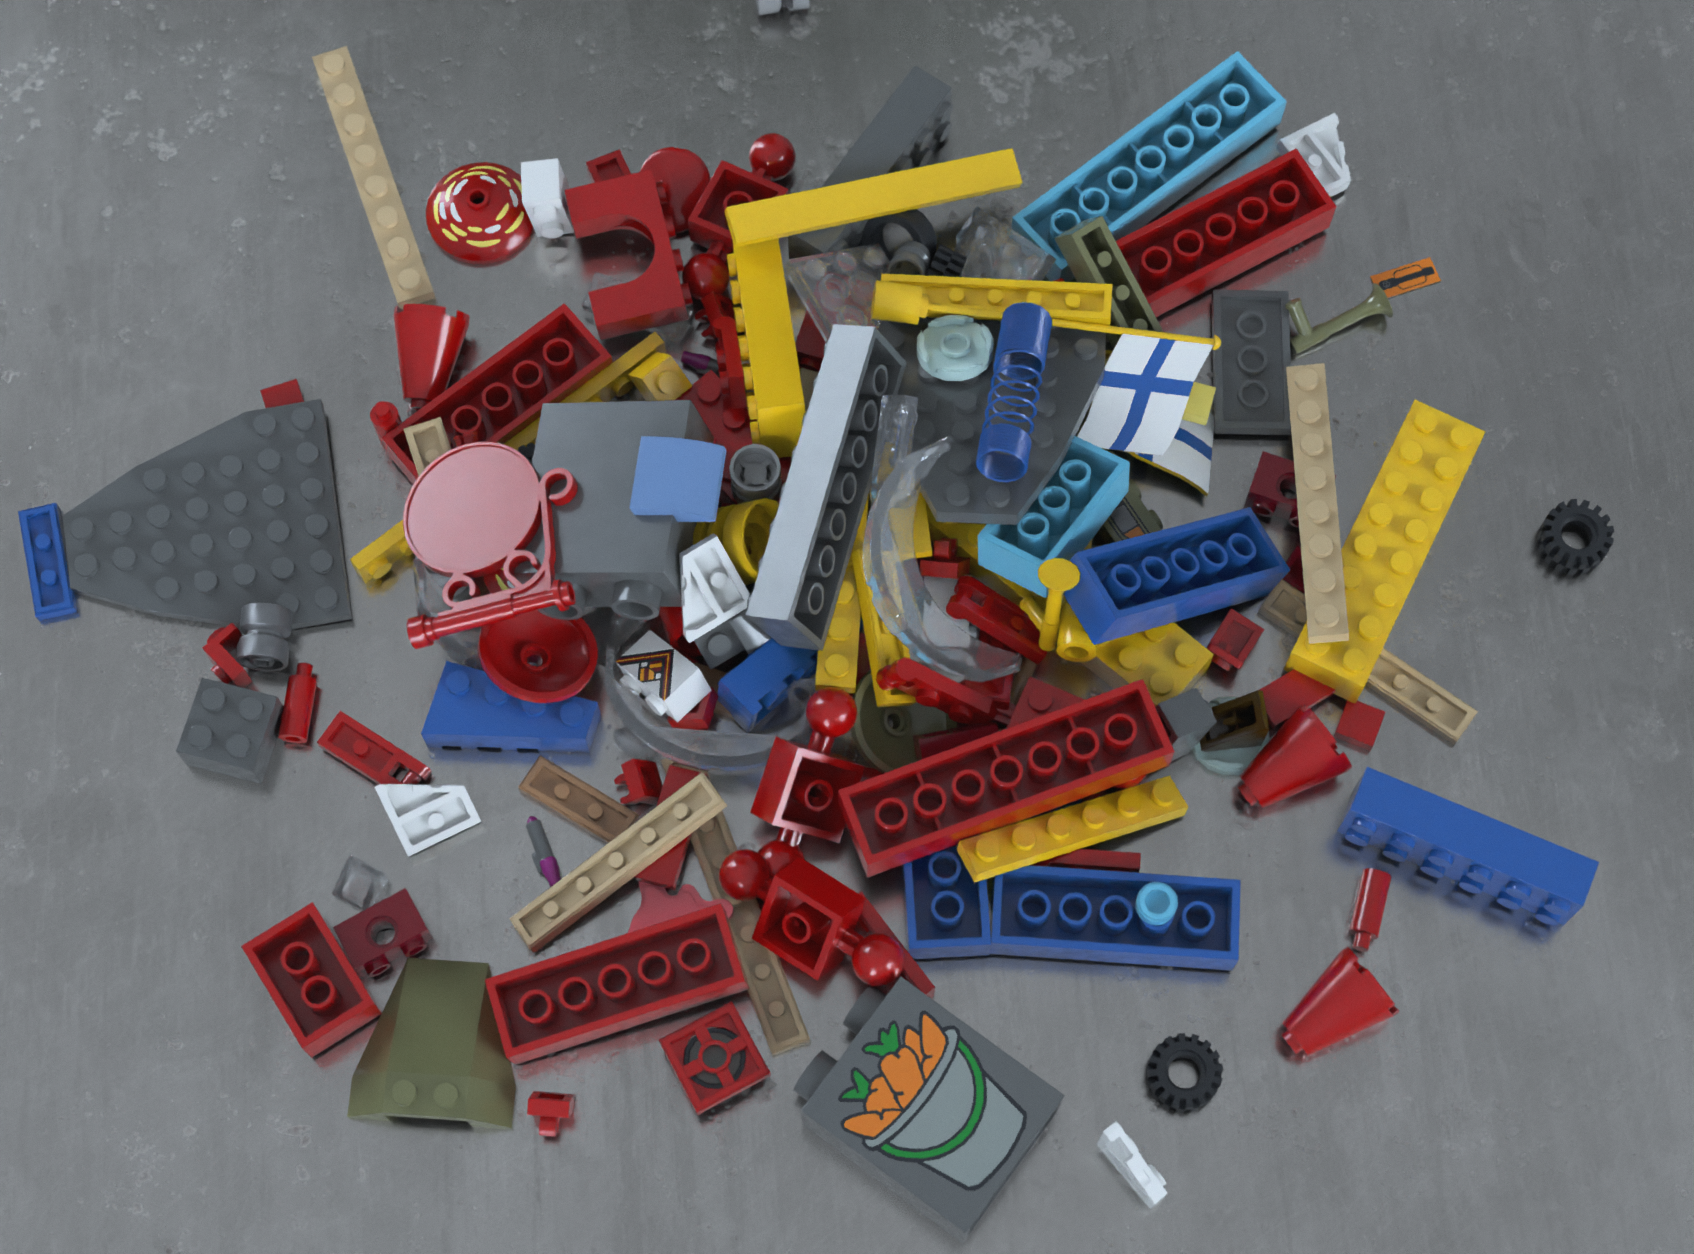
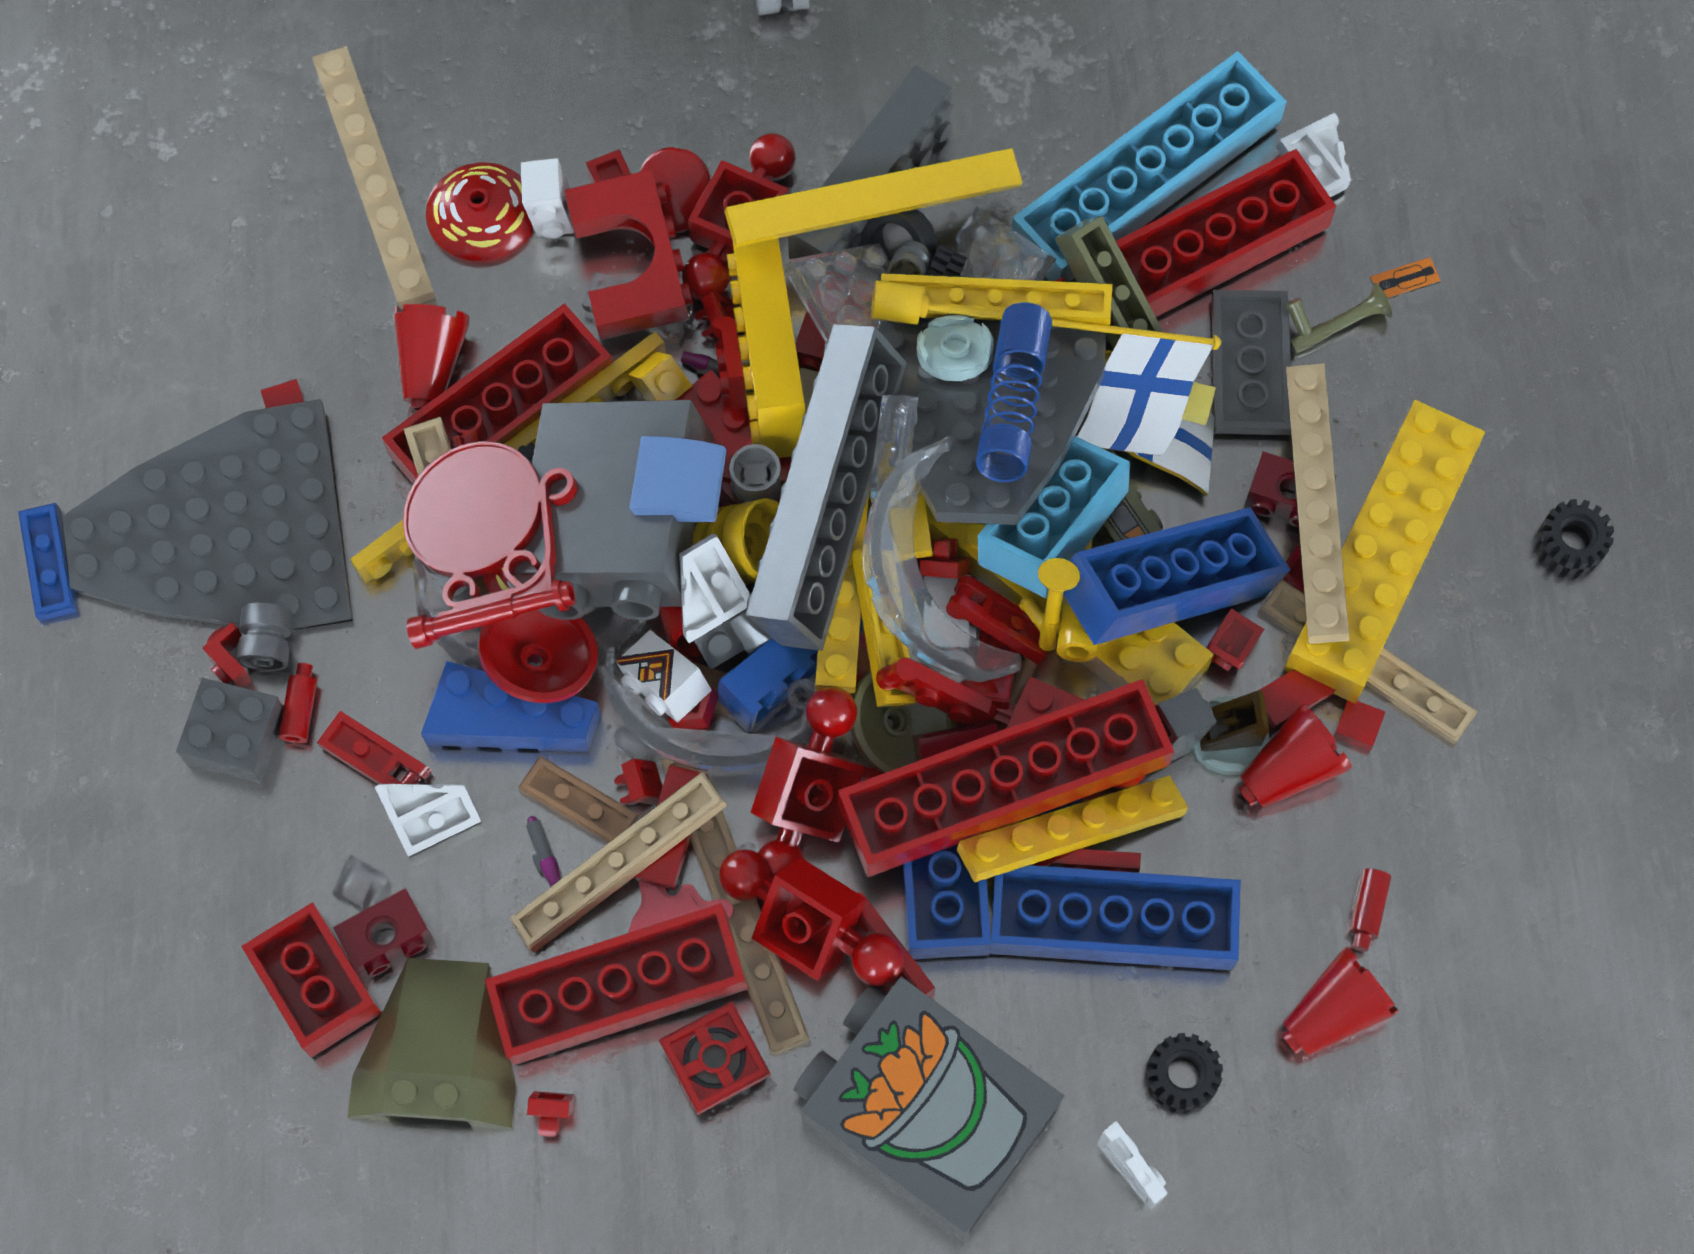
red cylinder [370,401,402,449] -> none
medium azure tile [1135,882,1178,925] -> none
blue brick [1337,767,1599,926] -> none

